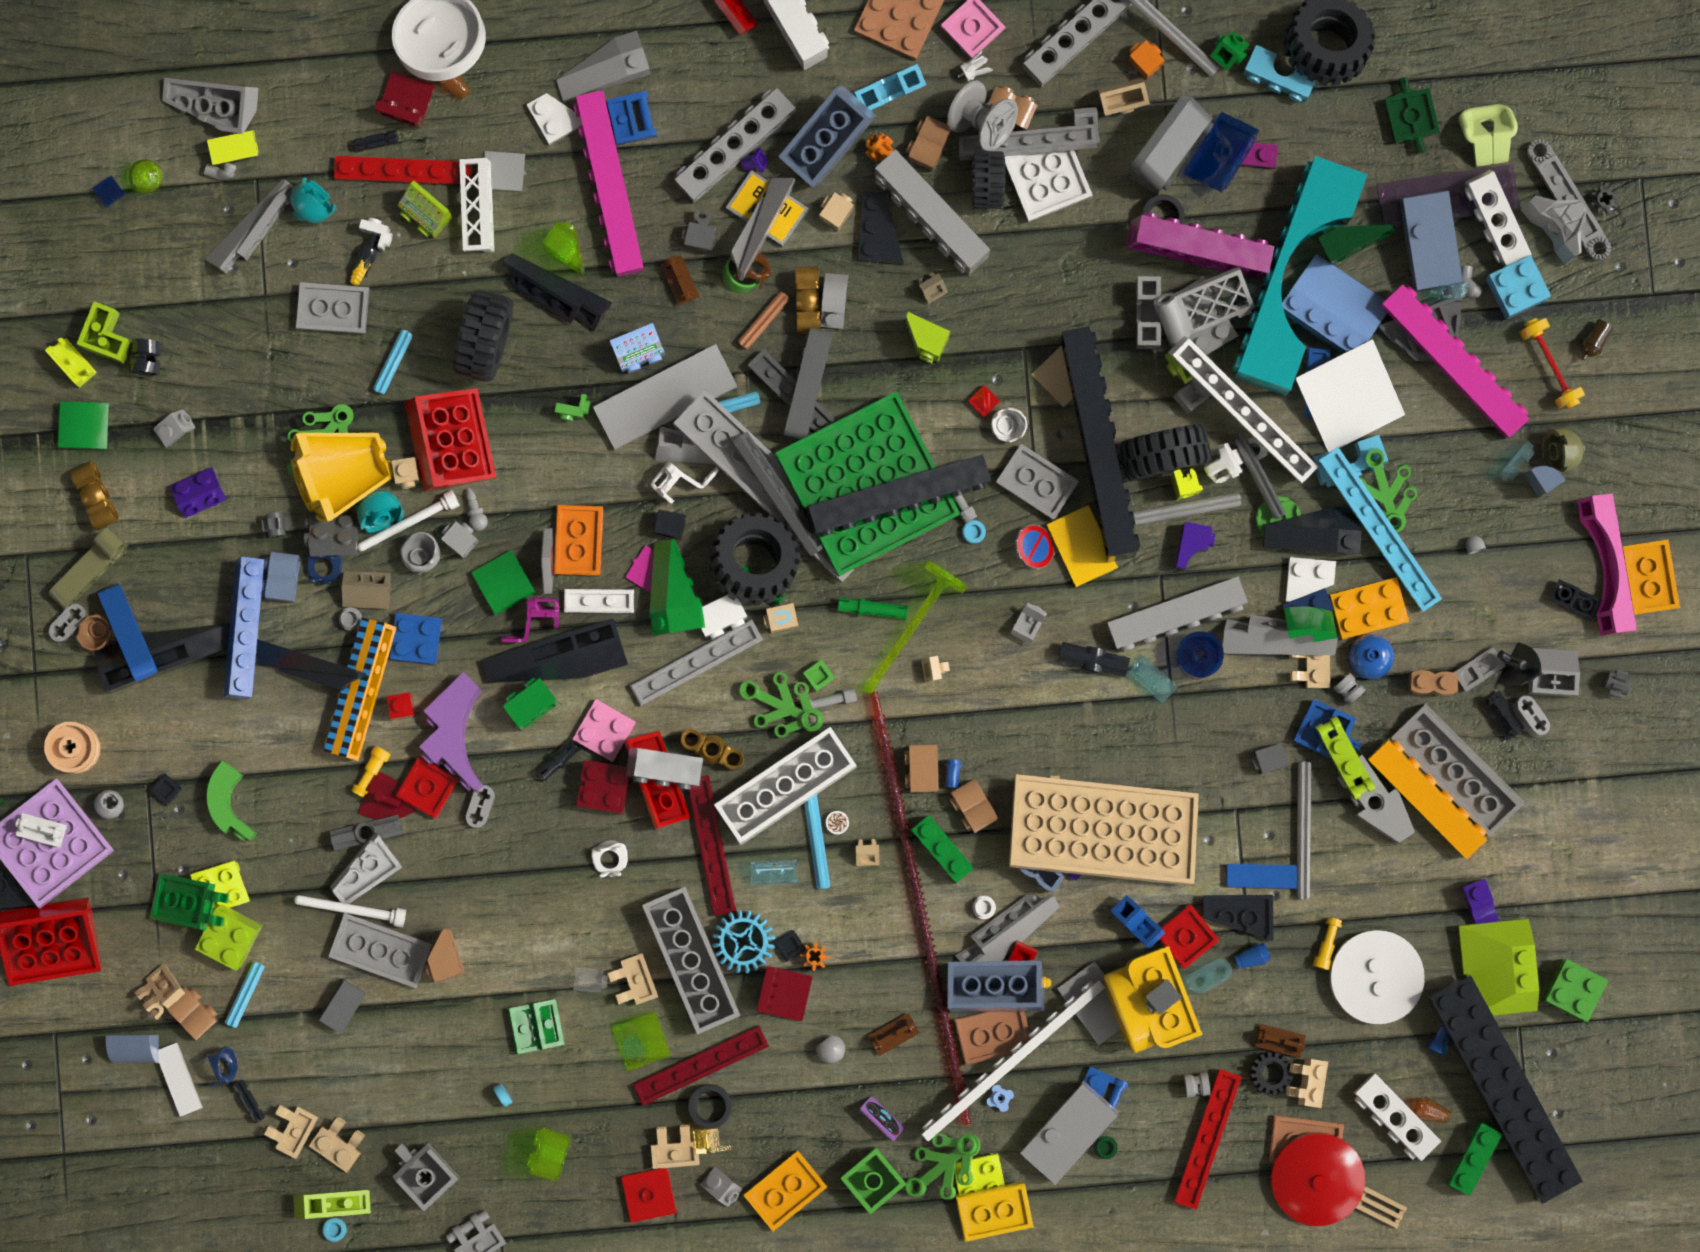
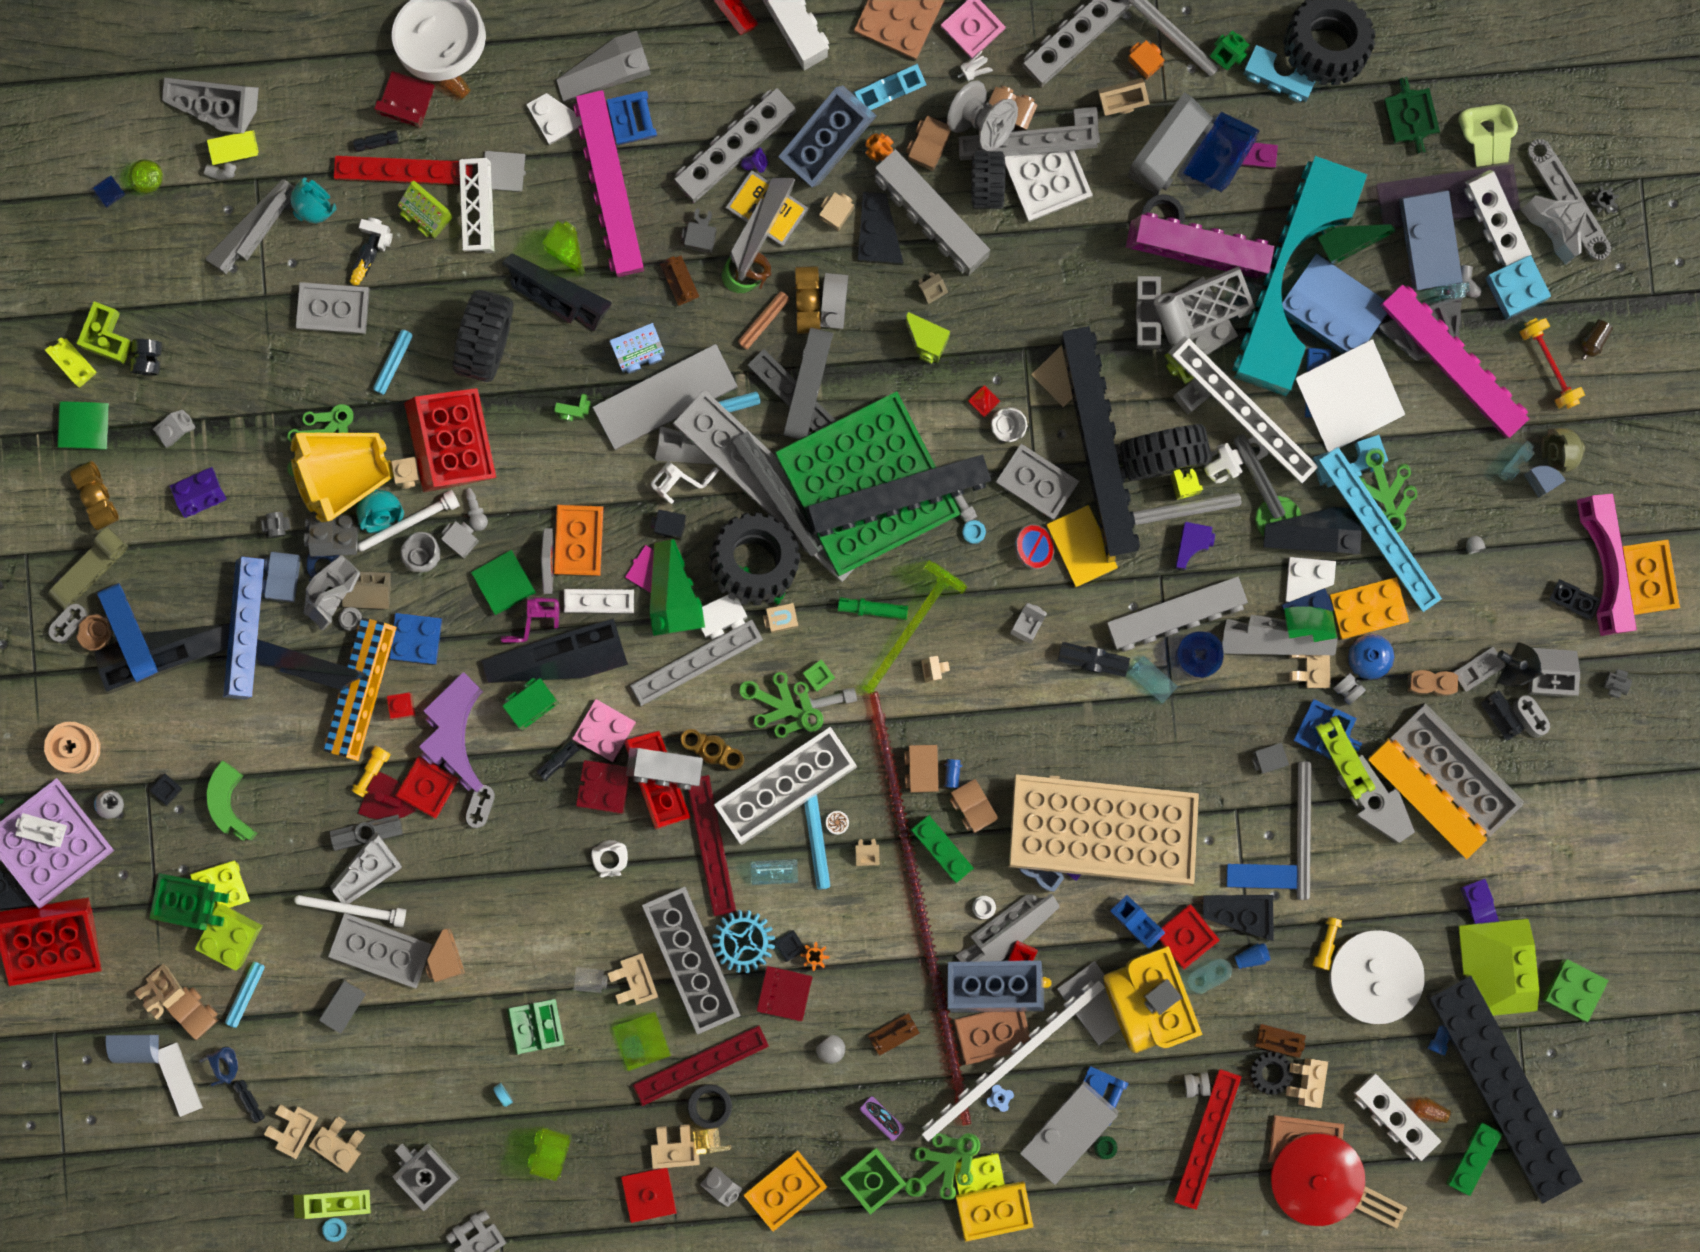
none -> light grey piece [304,555,360,630]

